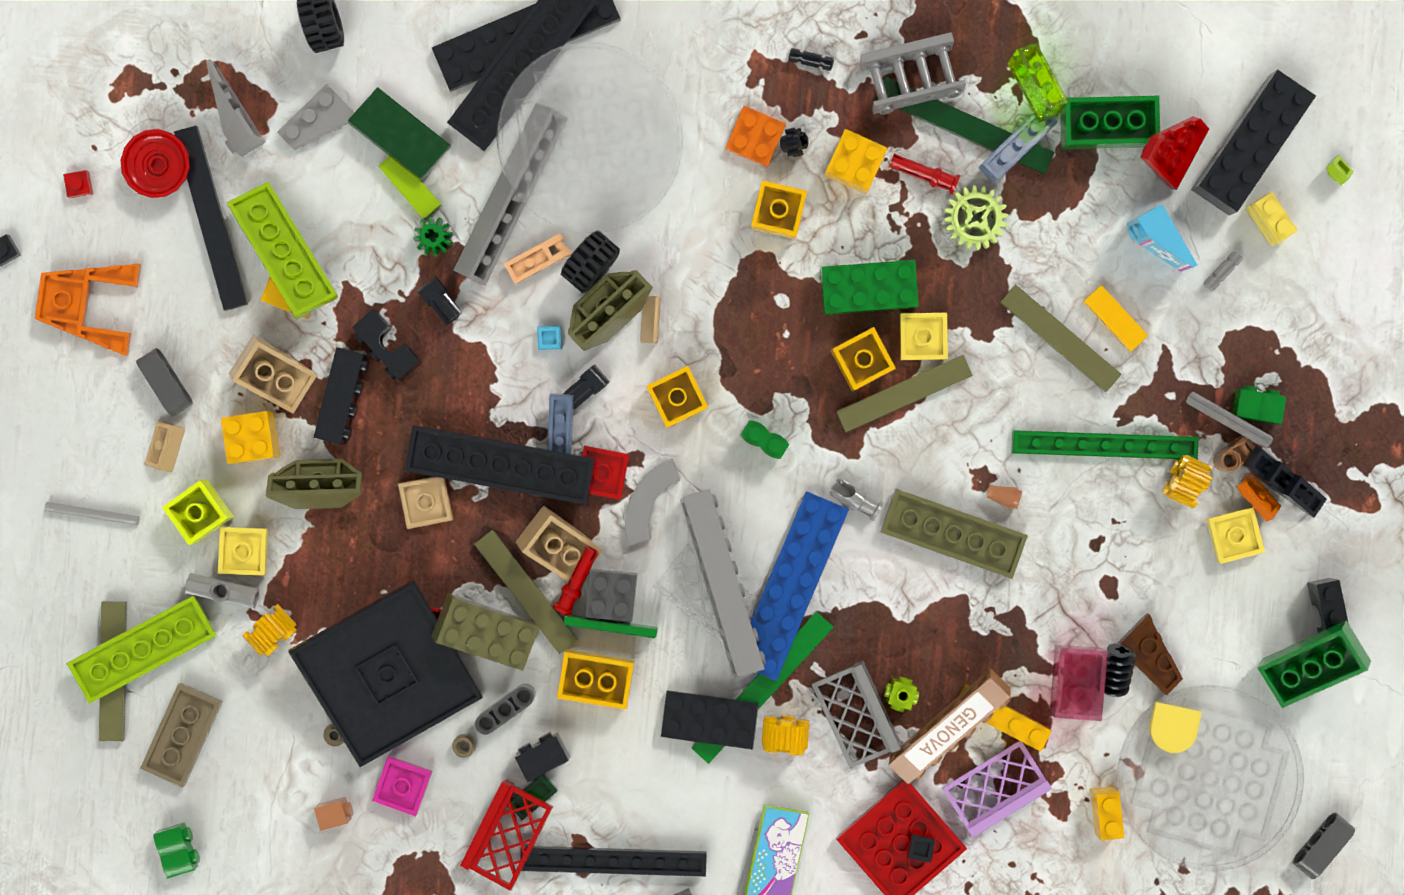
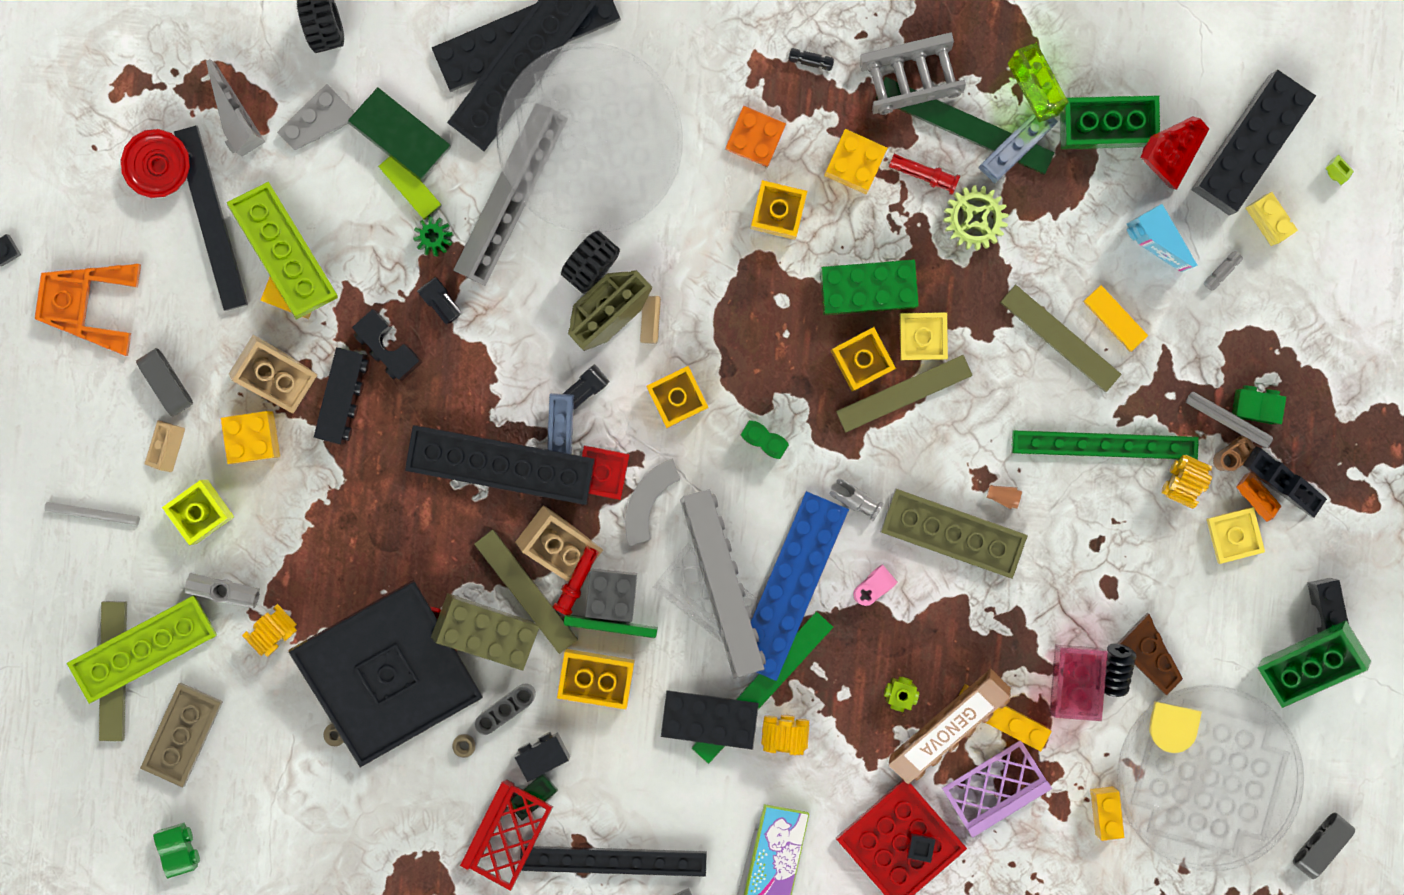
red plate [63,170,93,198] -> none
light yellow plate [218,527,269,576] -> none
olive wedge [266,459,363,509] -> none
nougat brick [314,797,353,831] -> none
dark pink plate [372,756,433,816] -> none
tan tile [398,477,454,529] -> none
light nougat plate [504,233,572,285] -> none
medium azure tile [537,326,562,350] -> none
black gear [780,127,809,157] -> none
light grey fence [811,660,901,768] -> none
none -> bright pink piece [853,564,898,606]

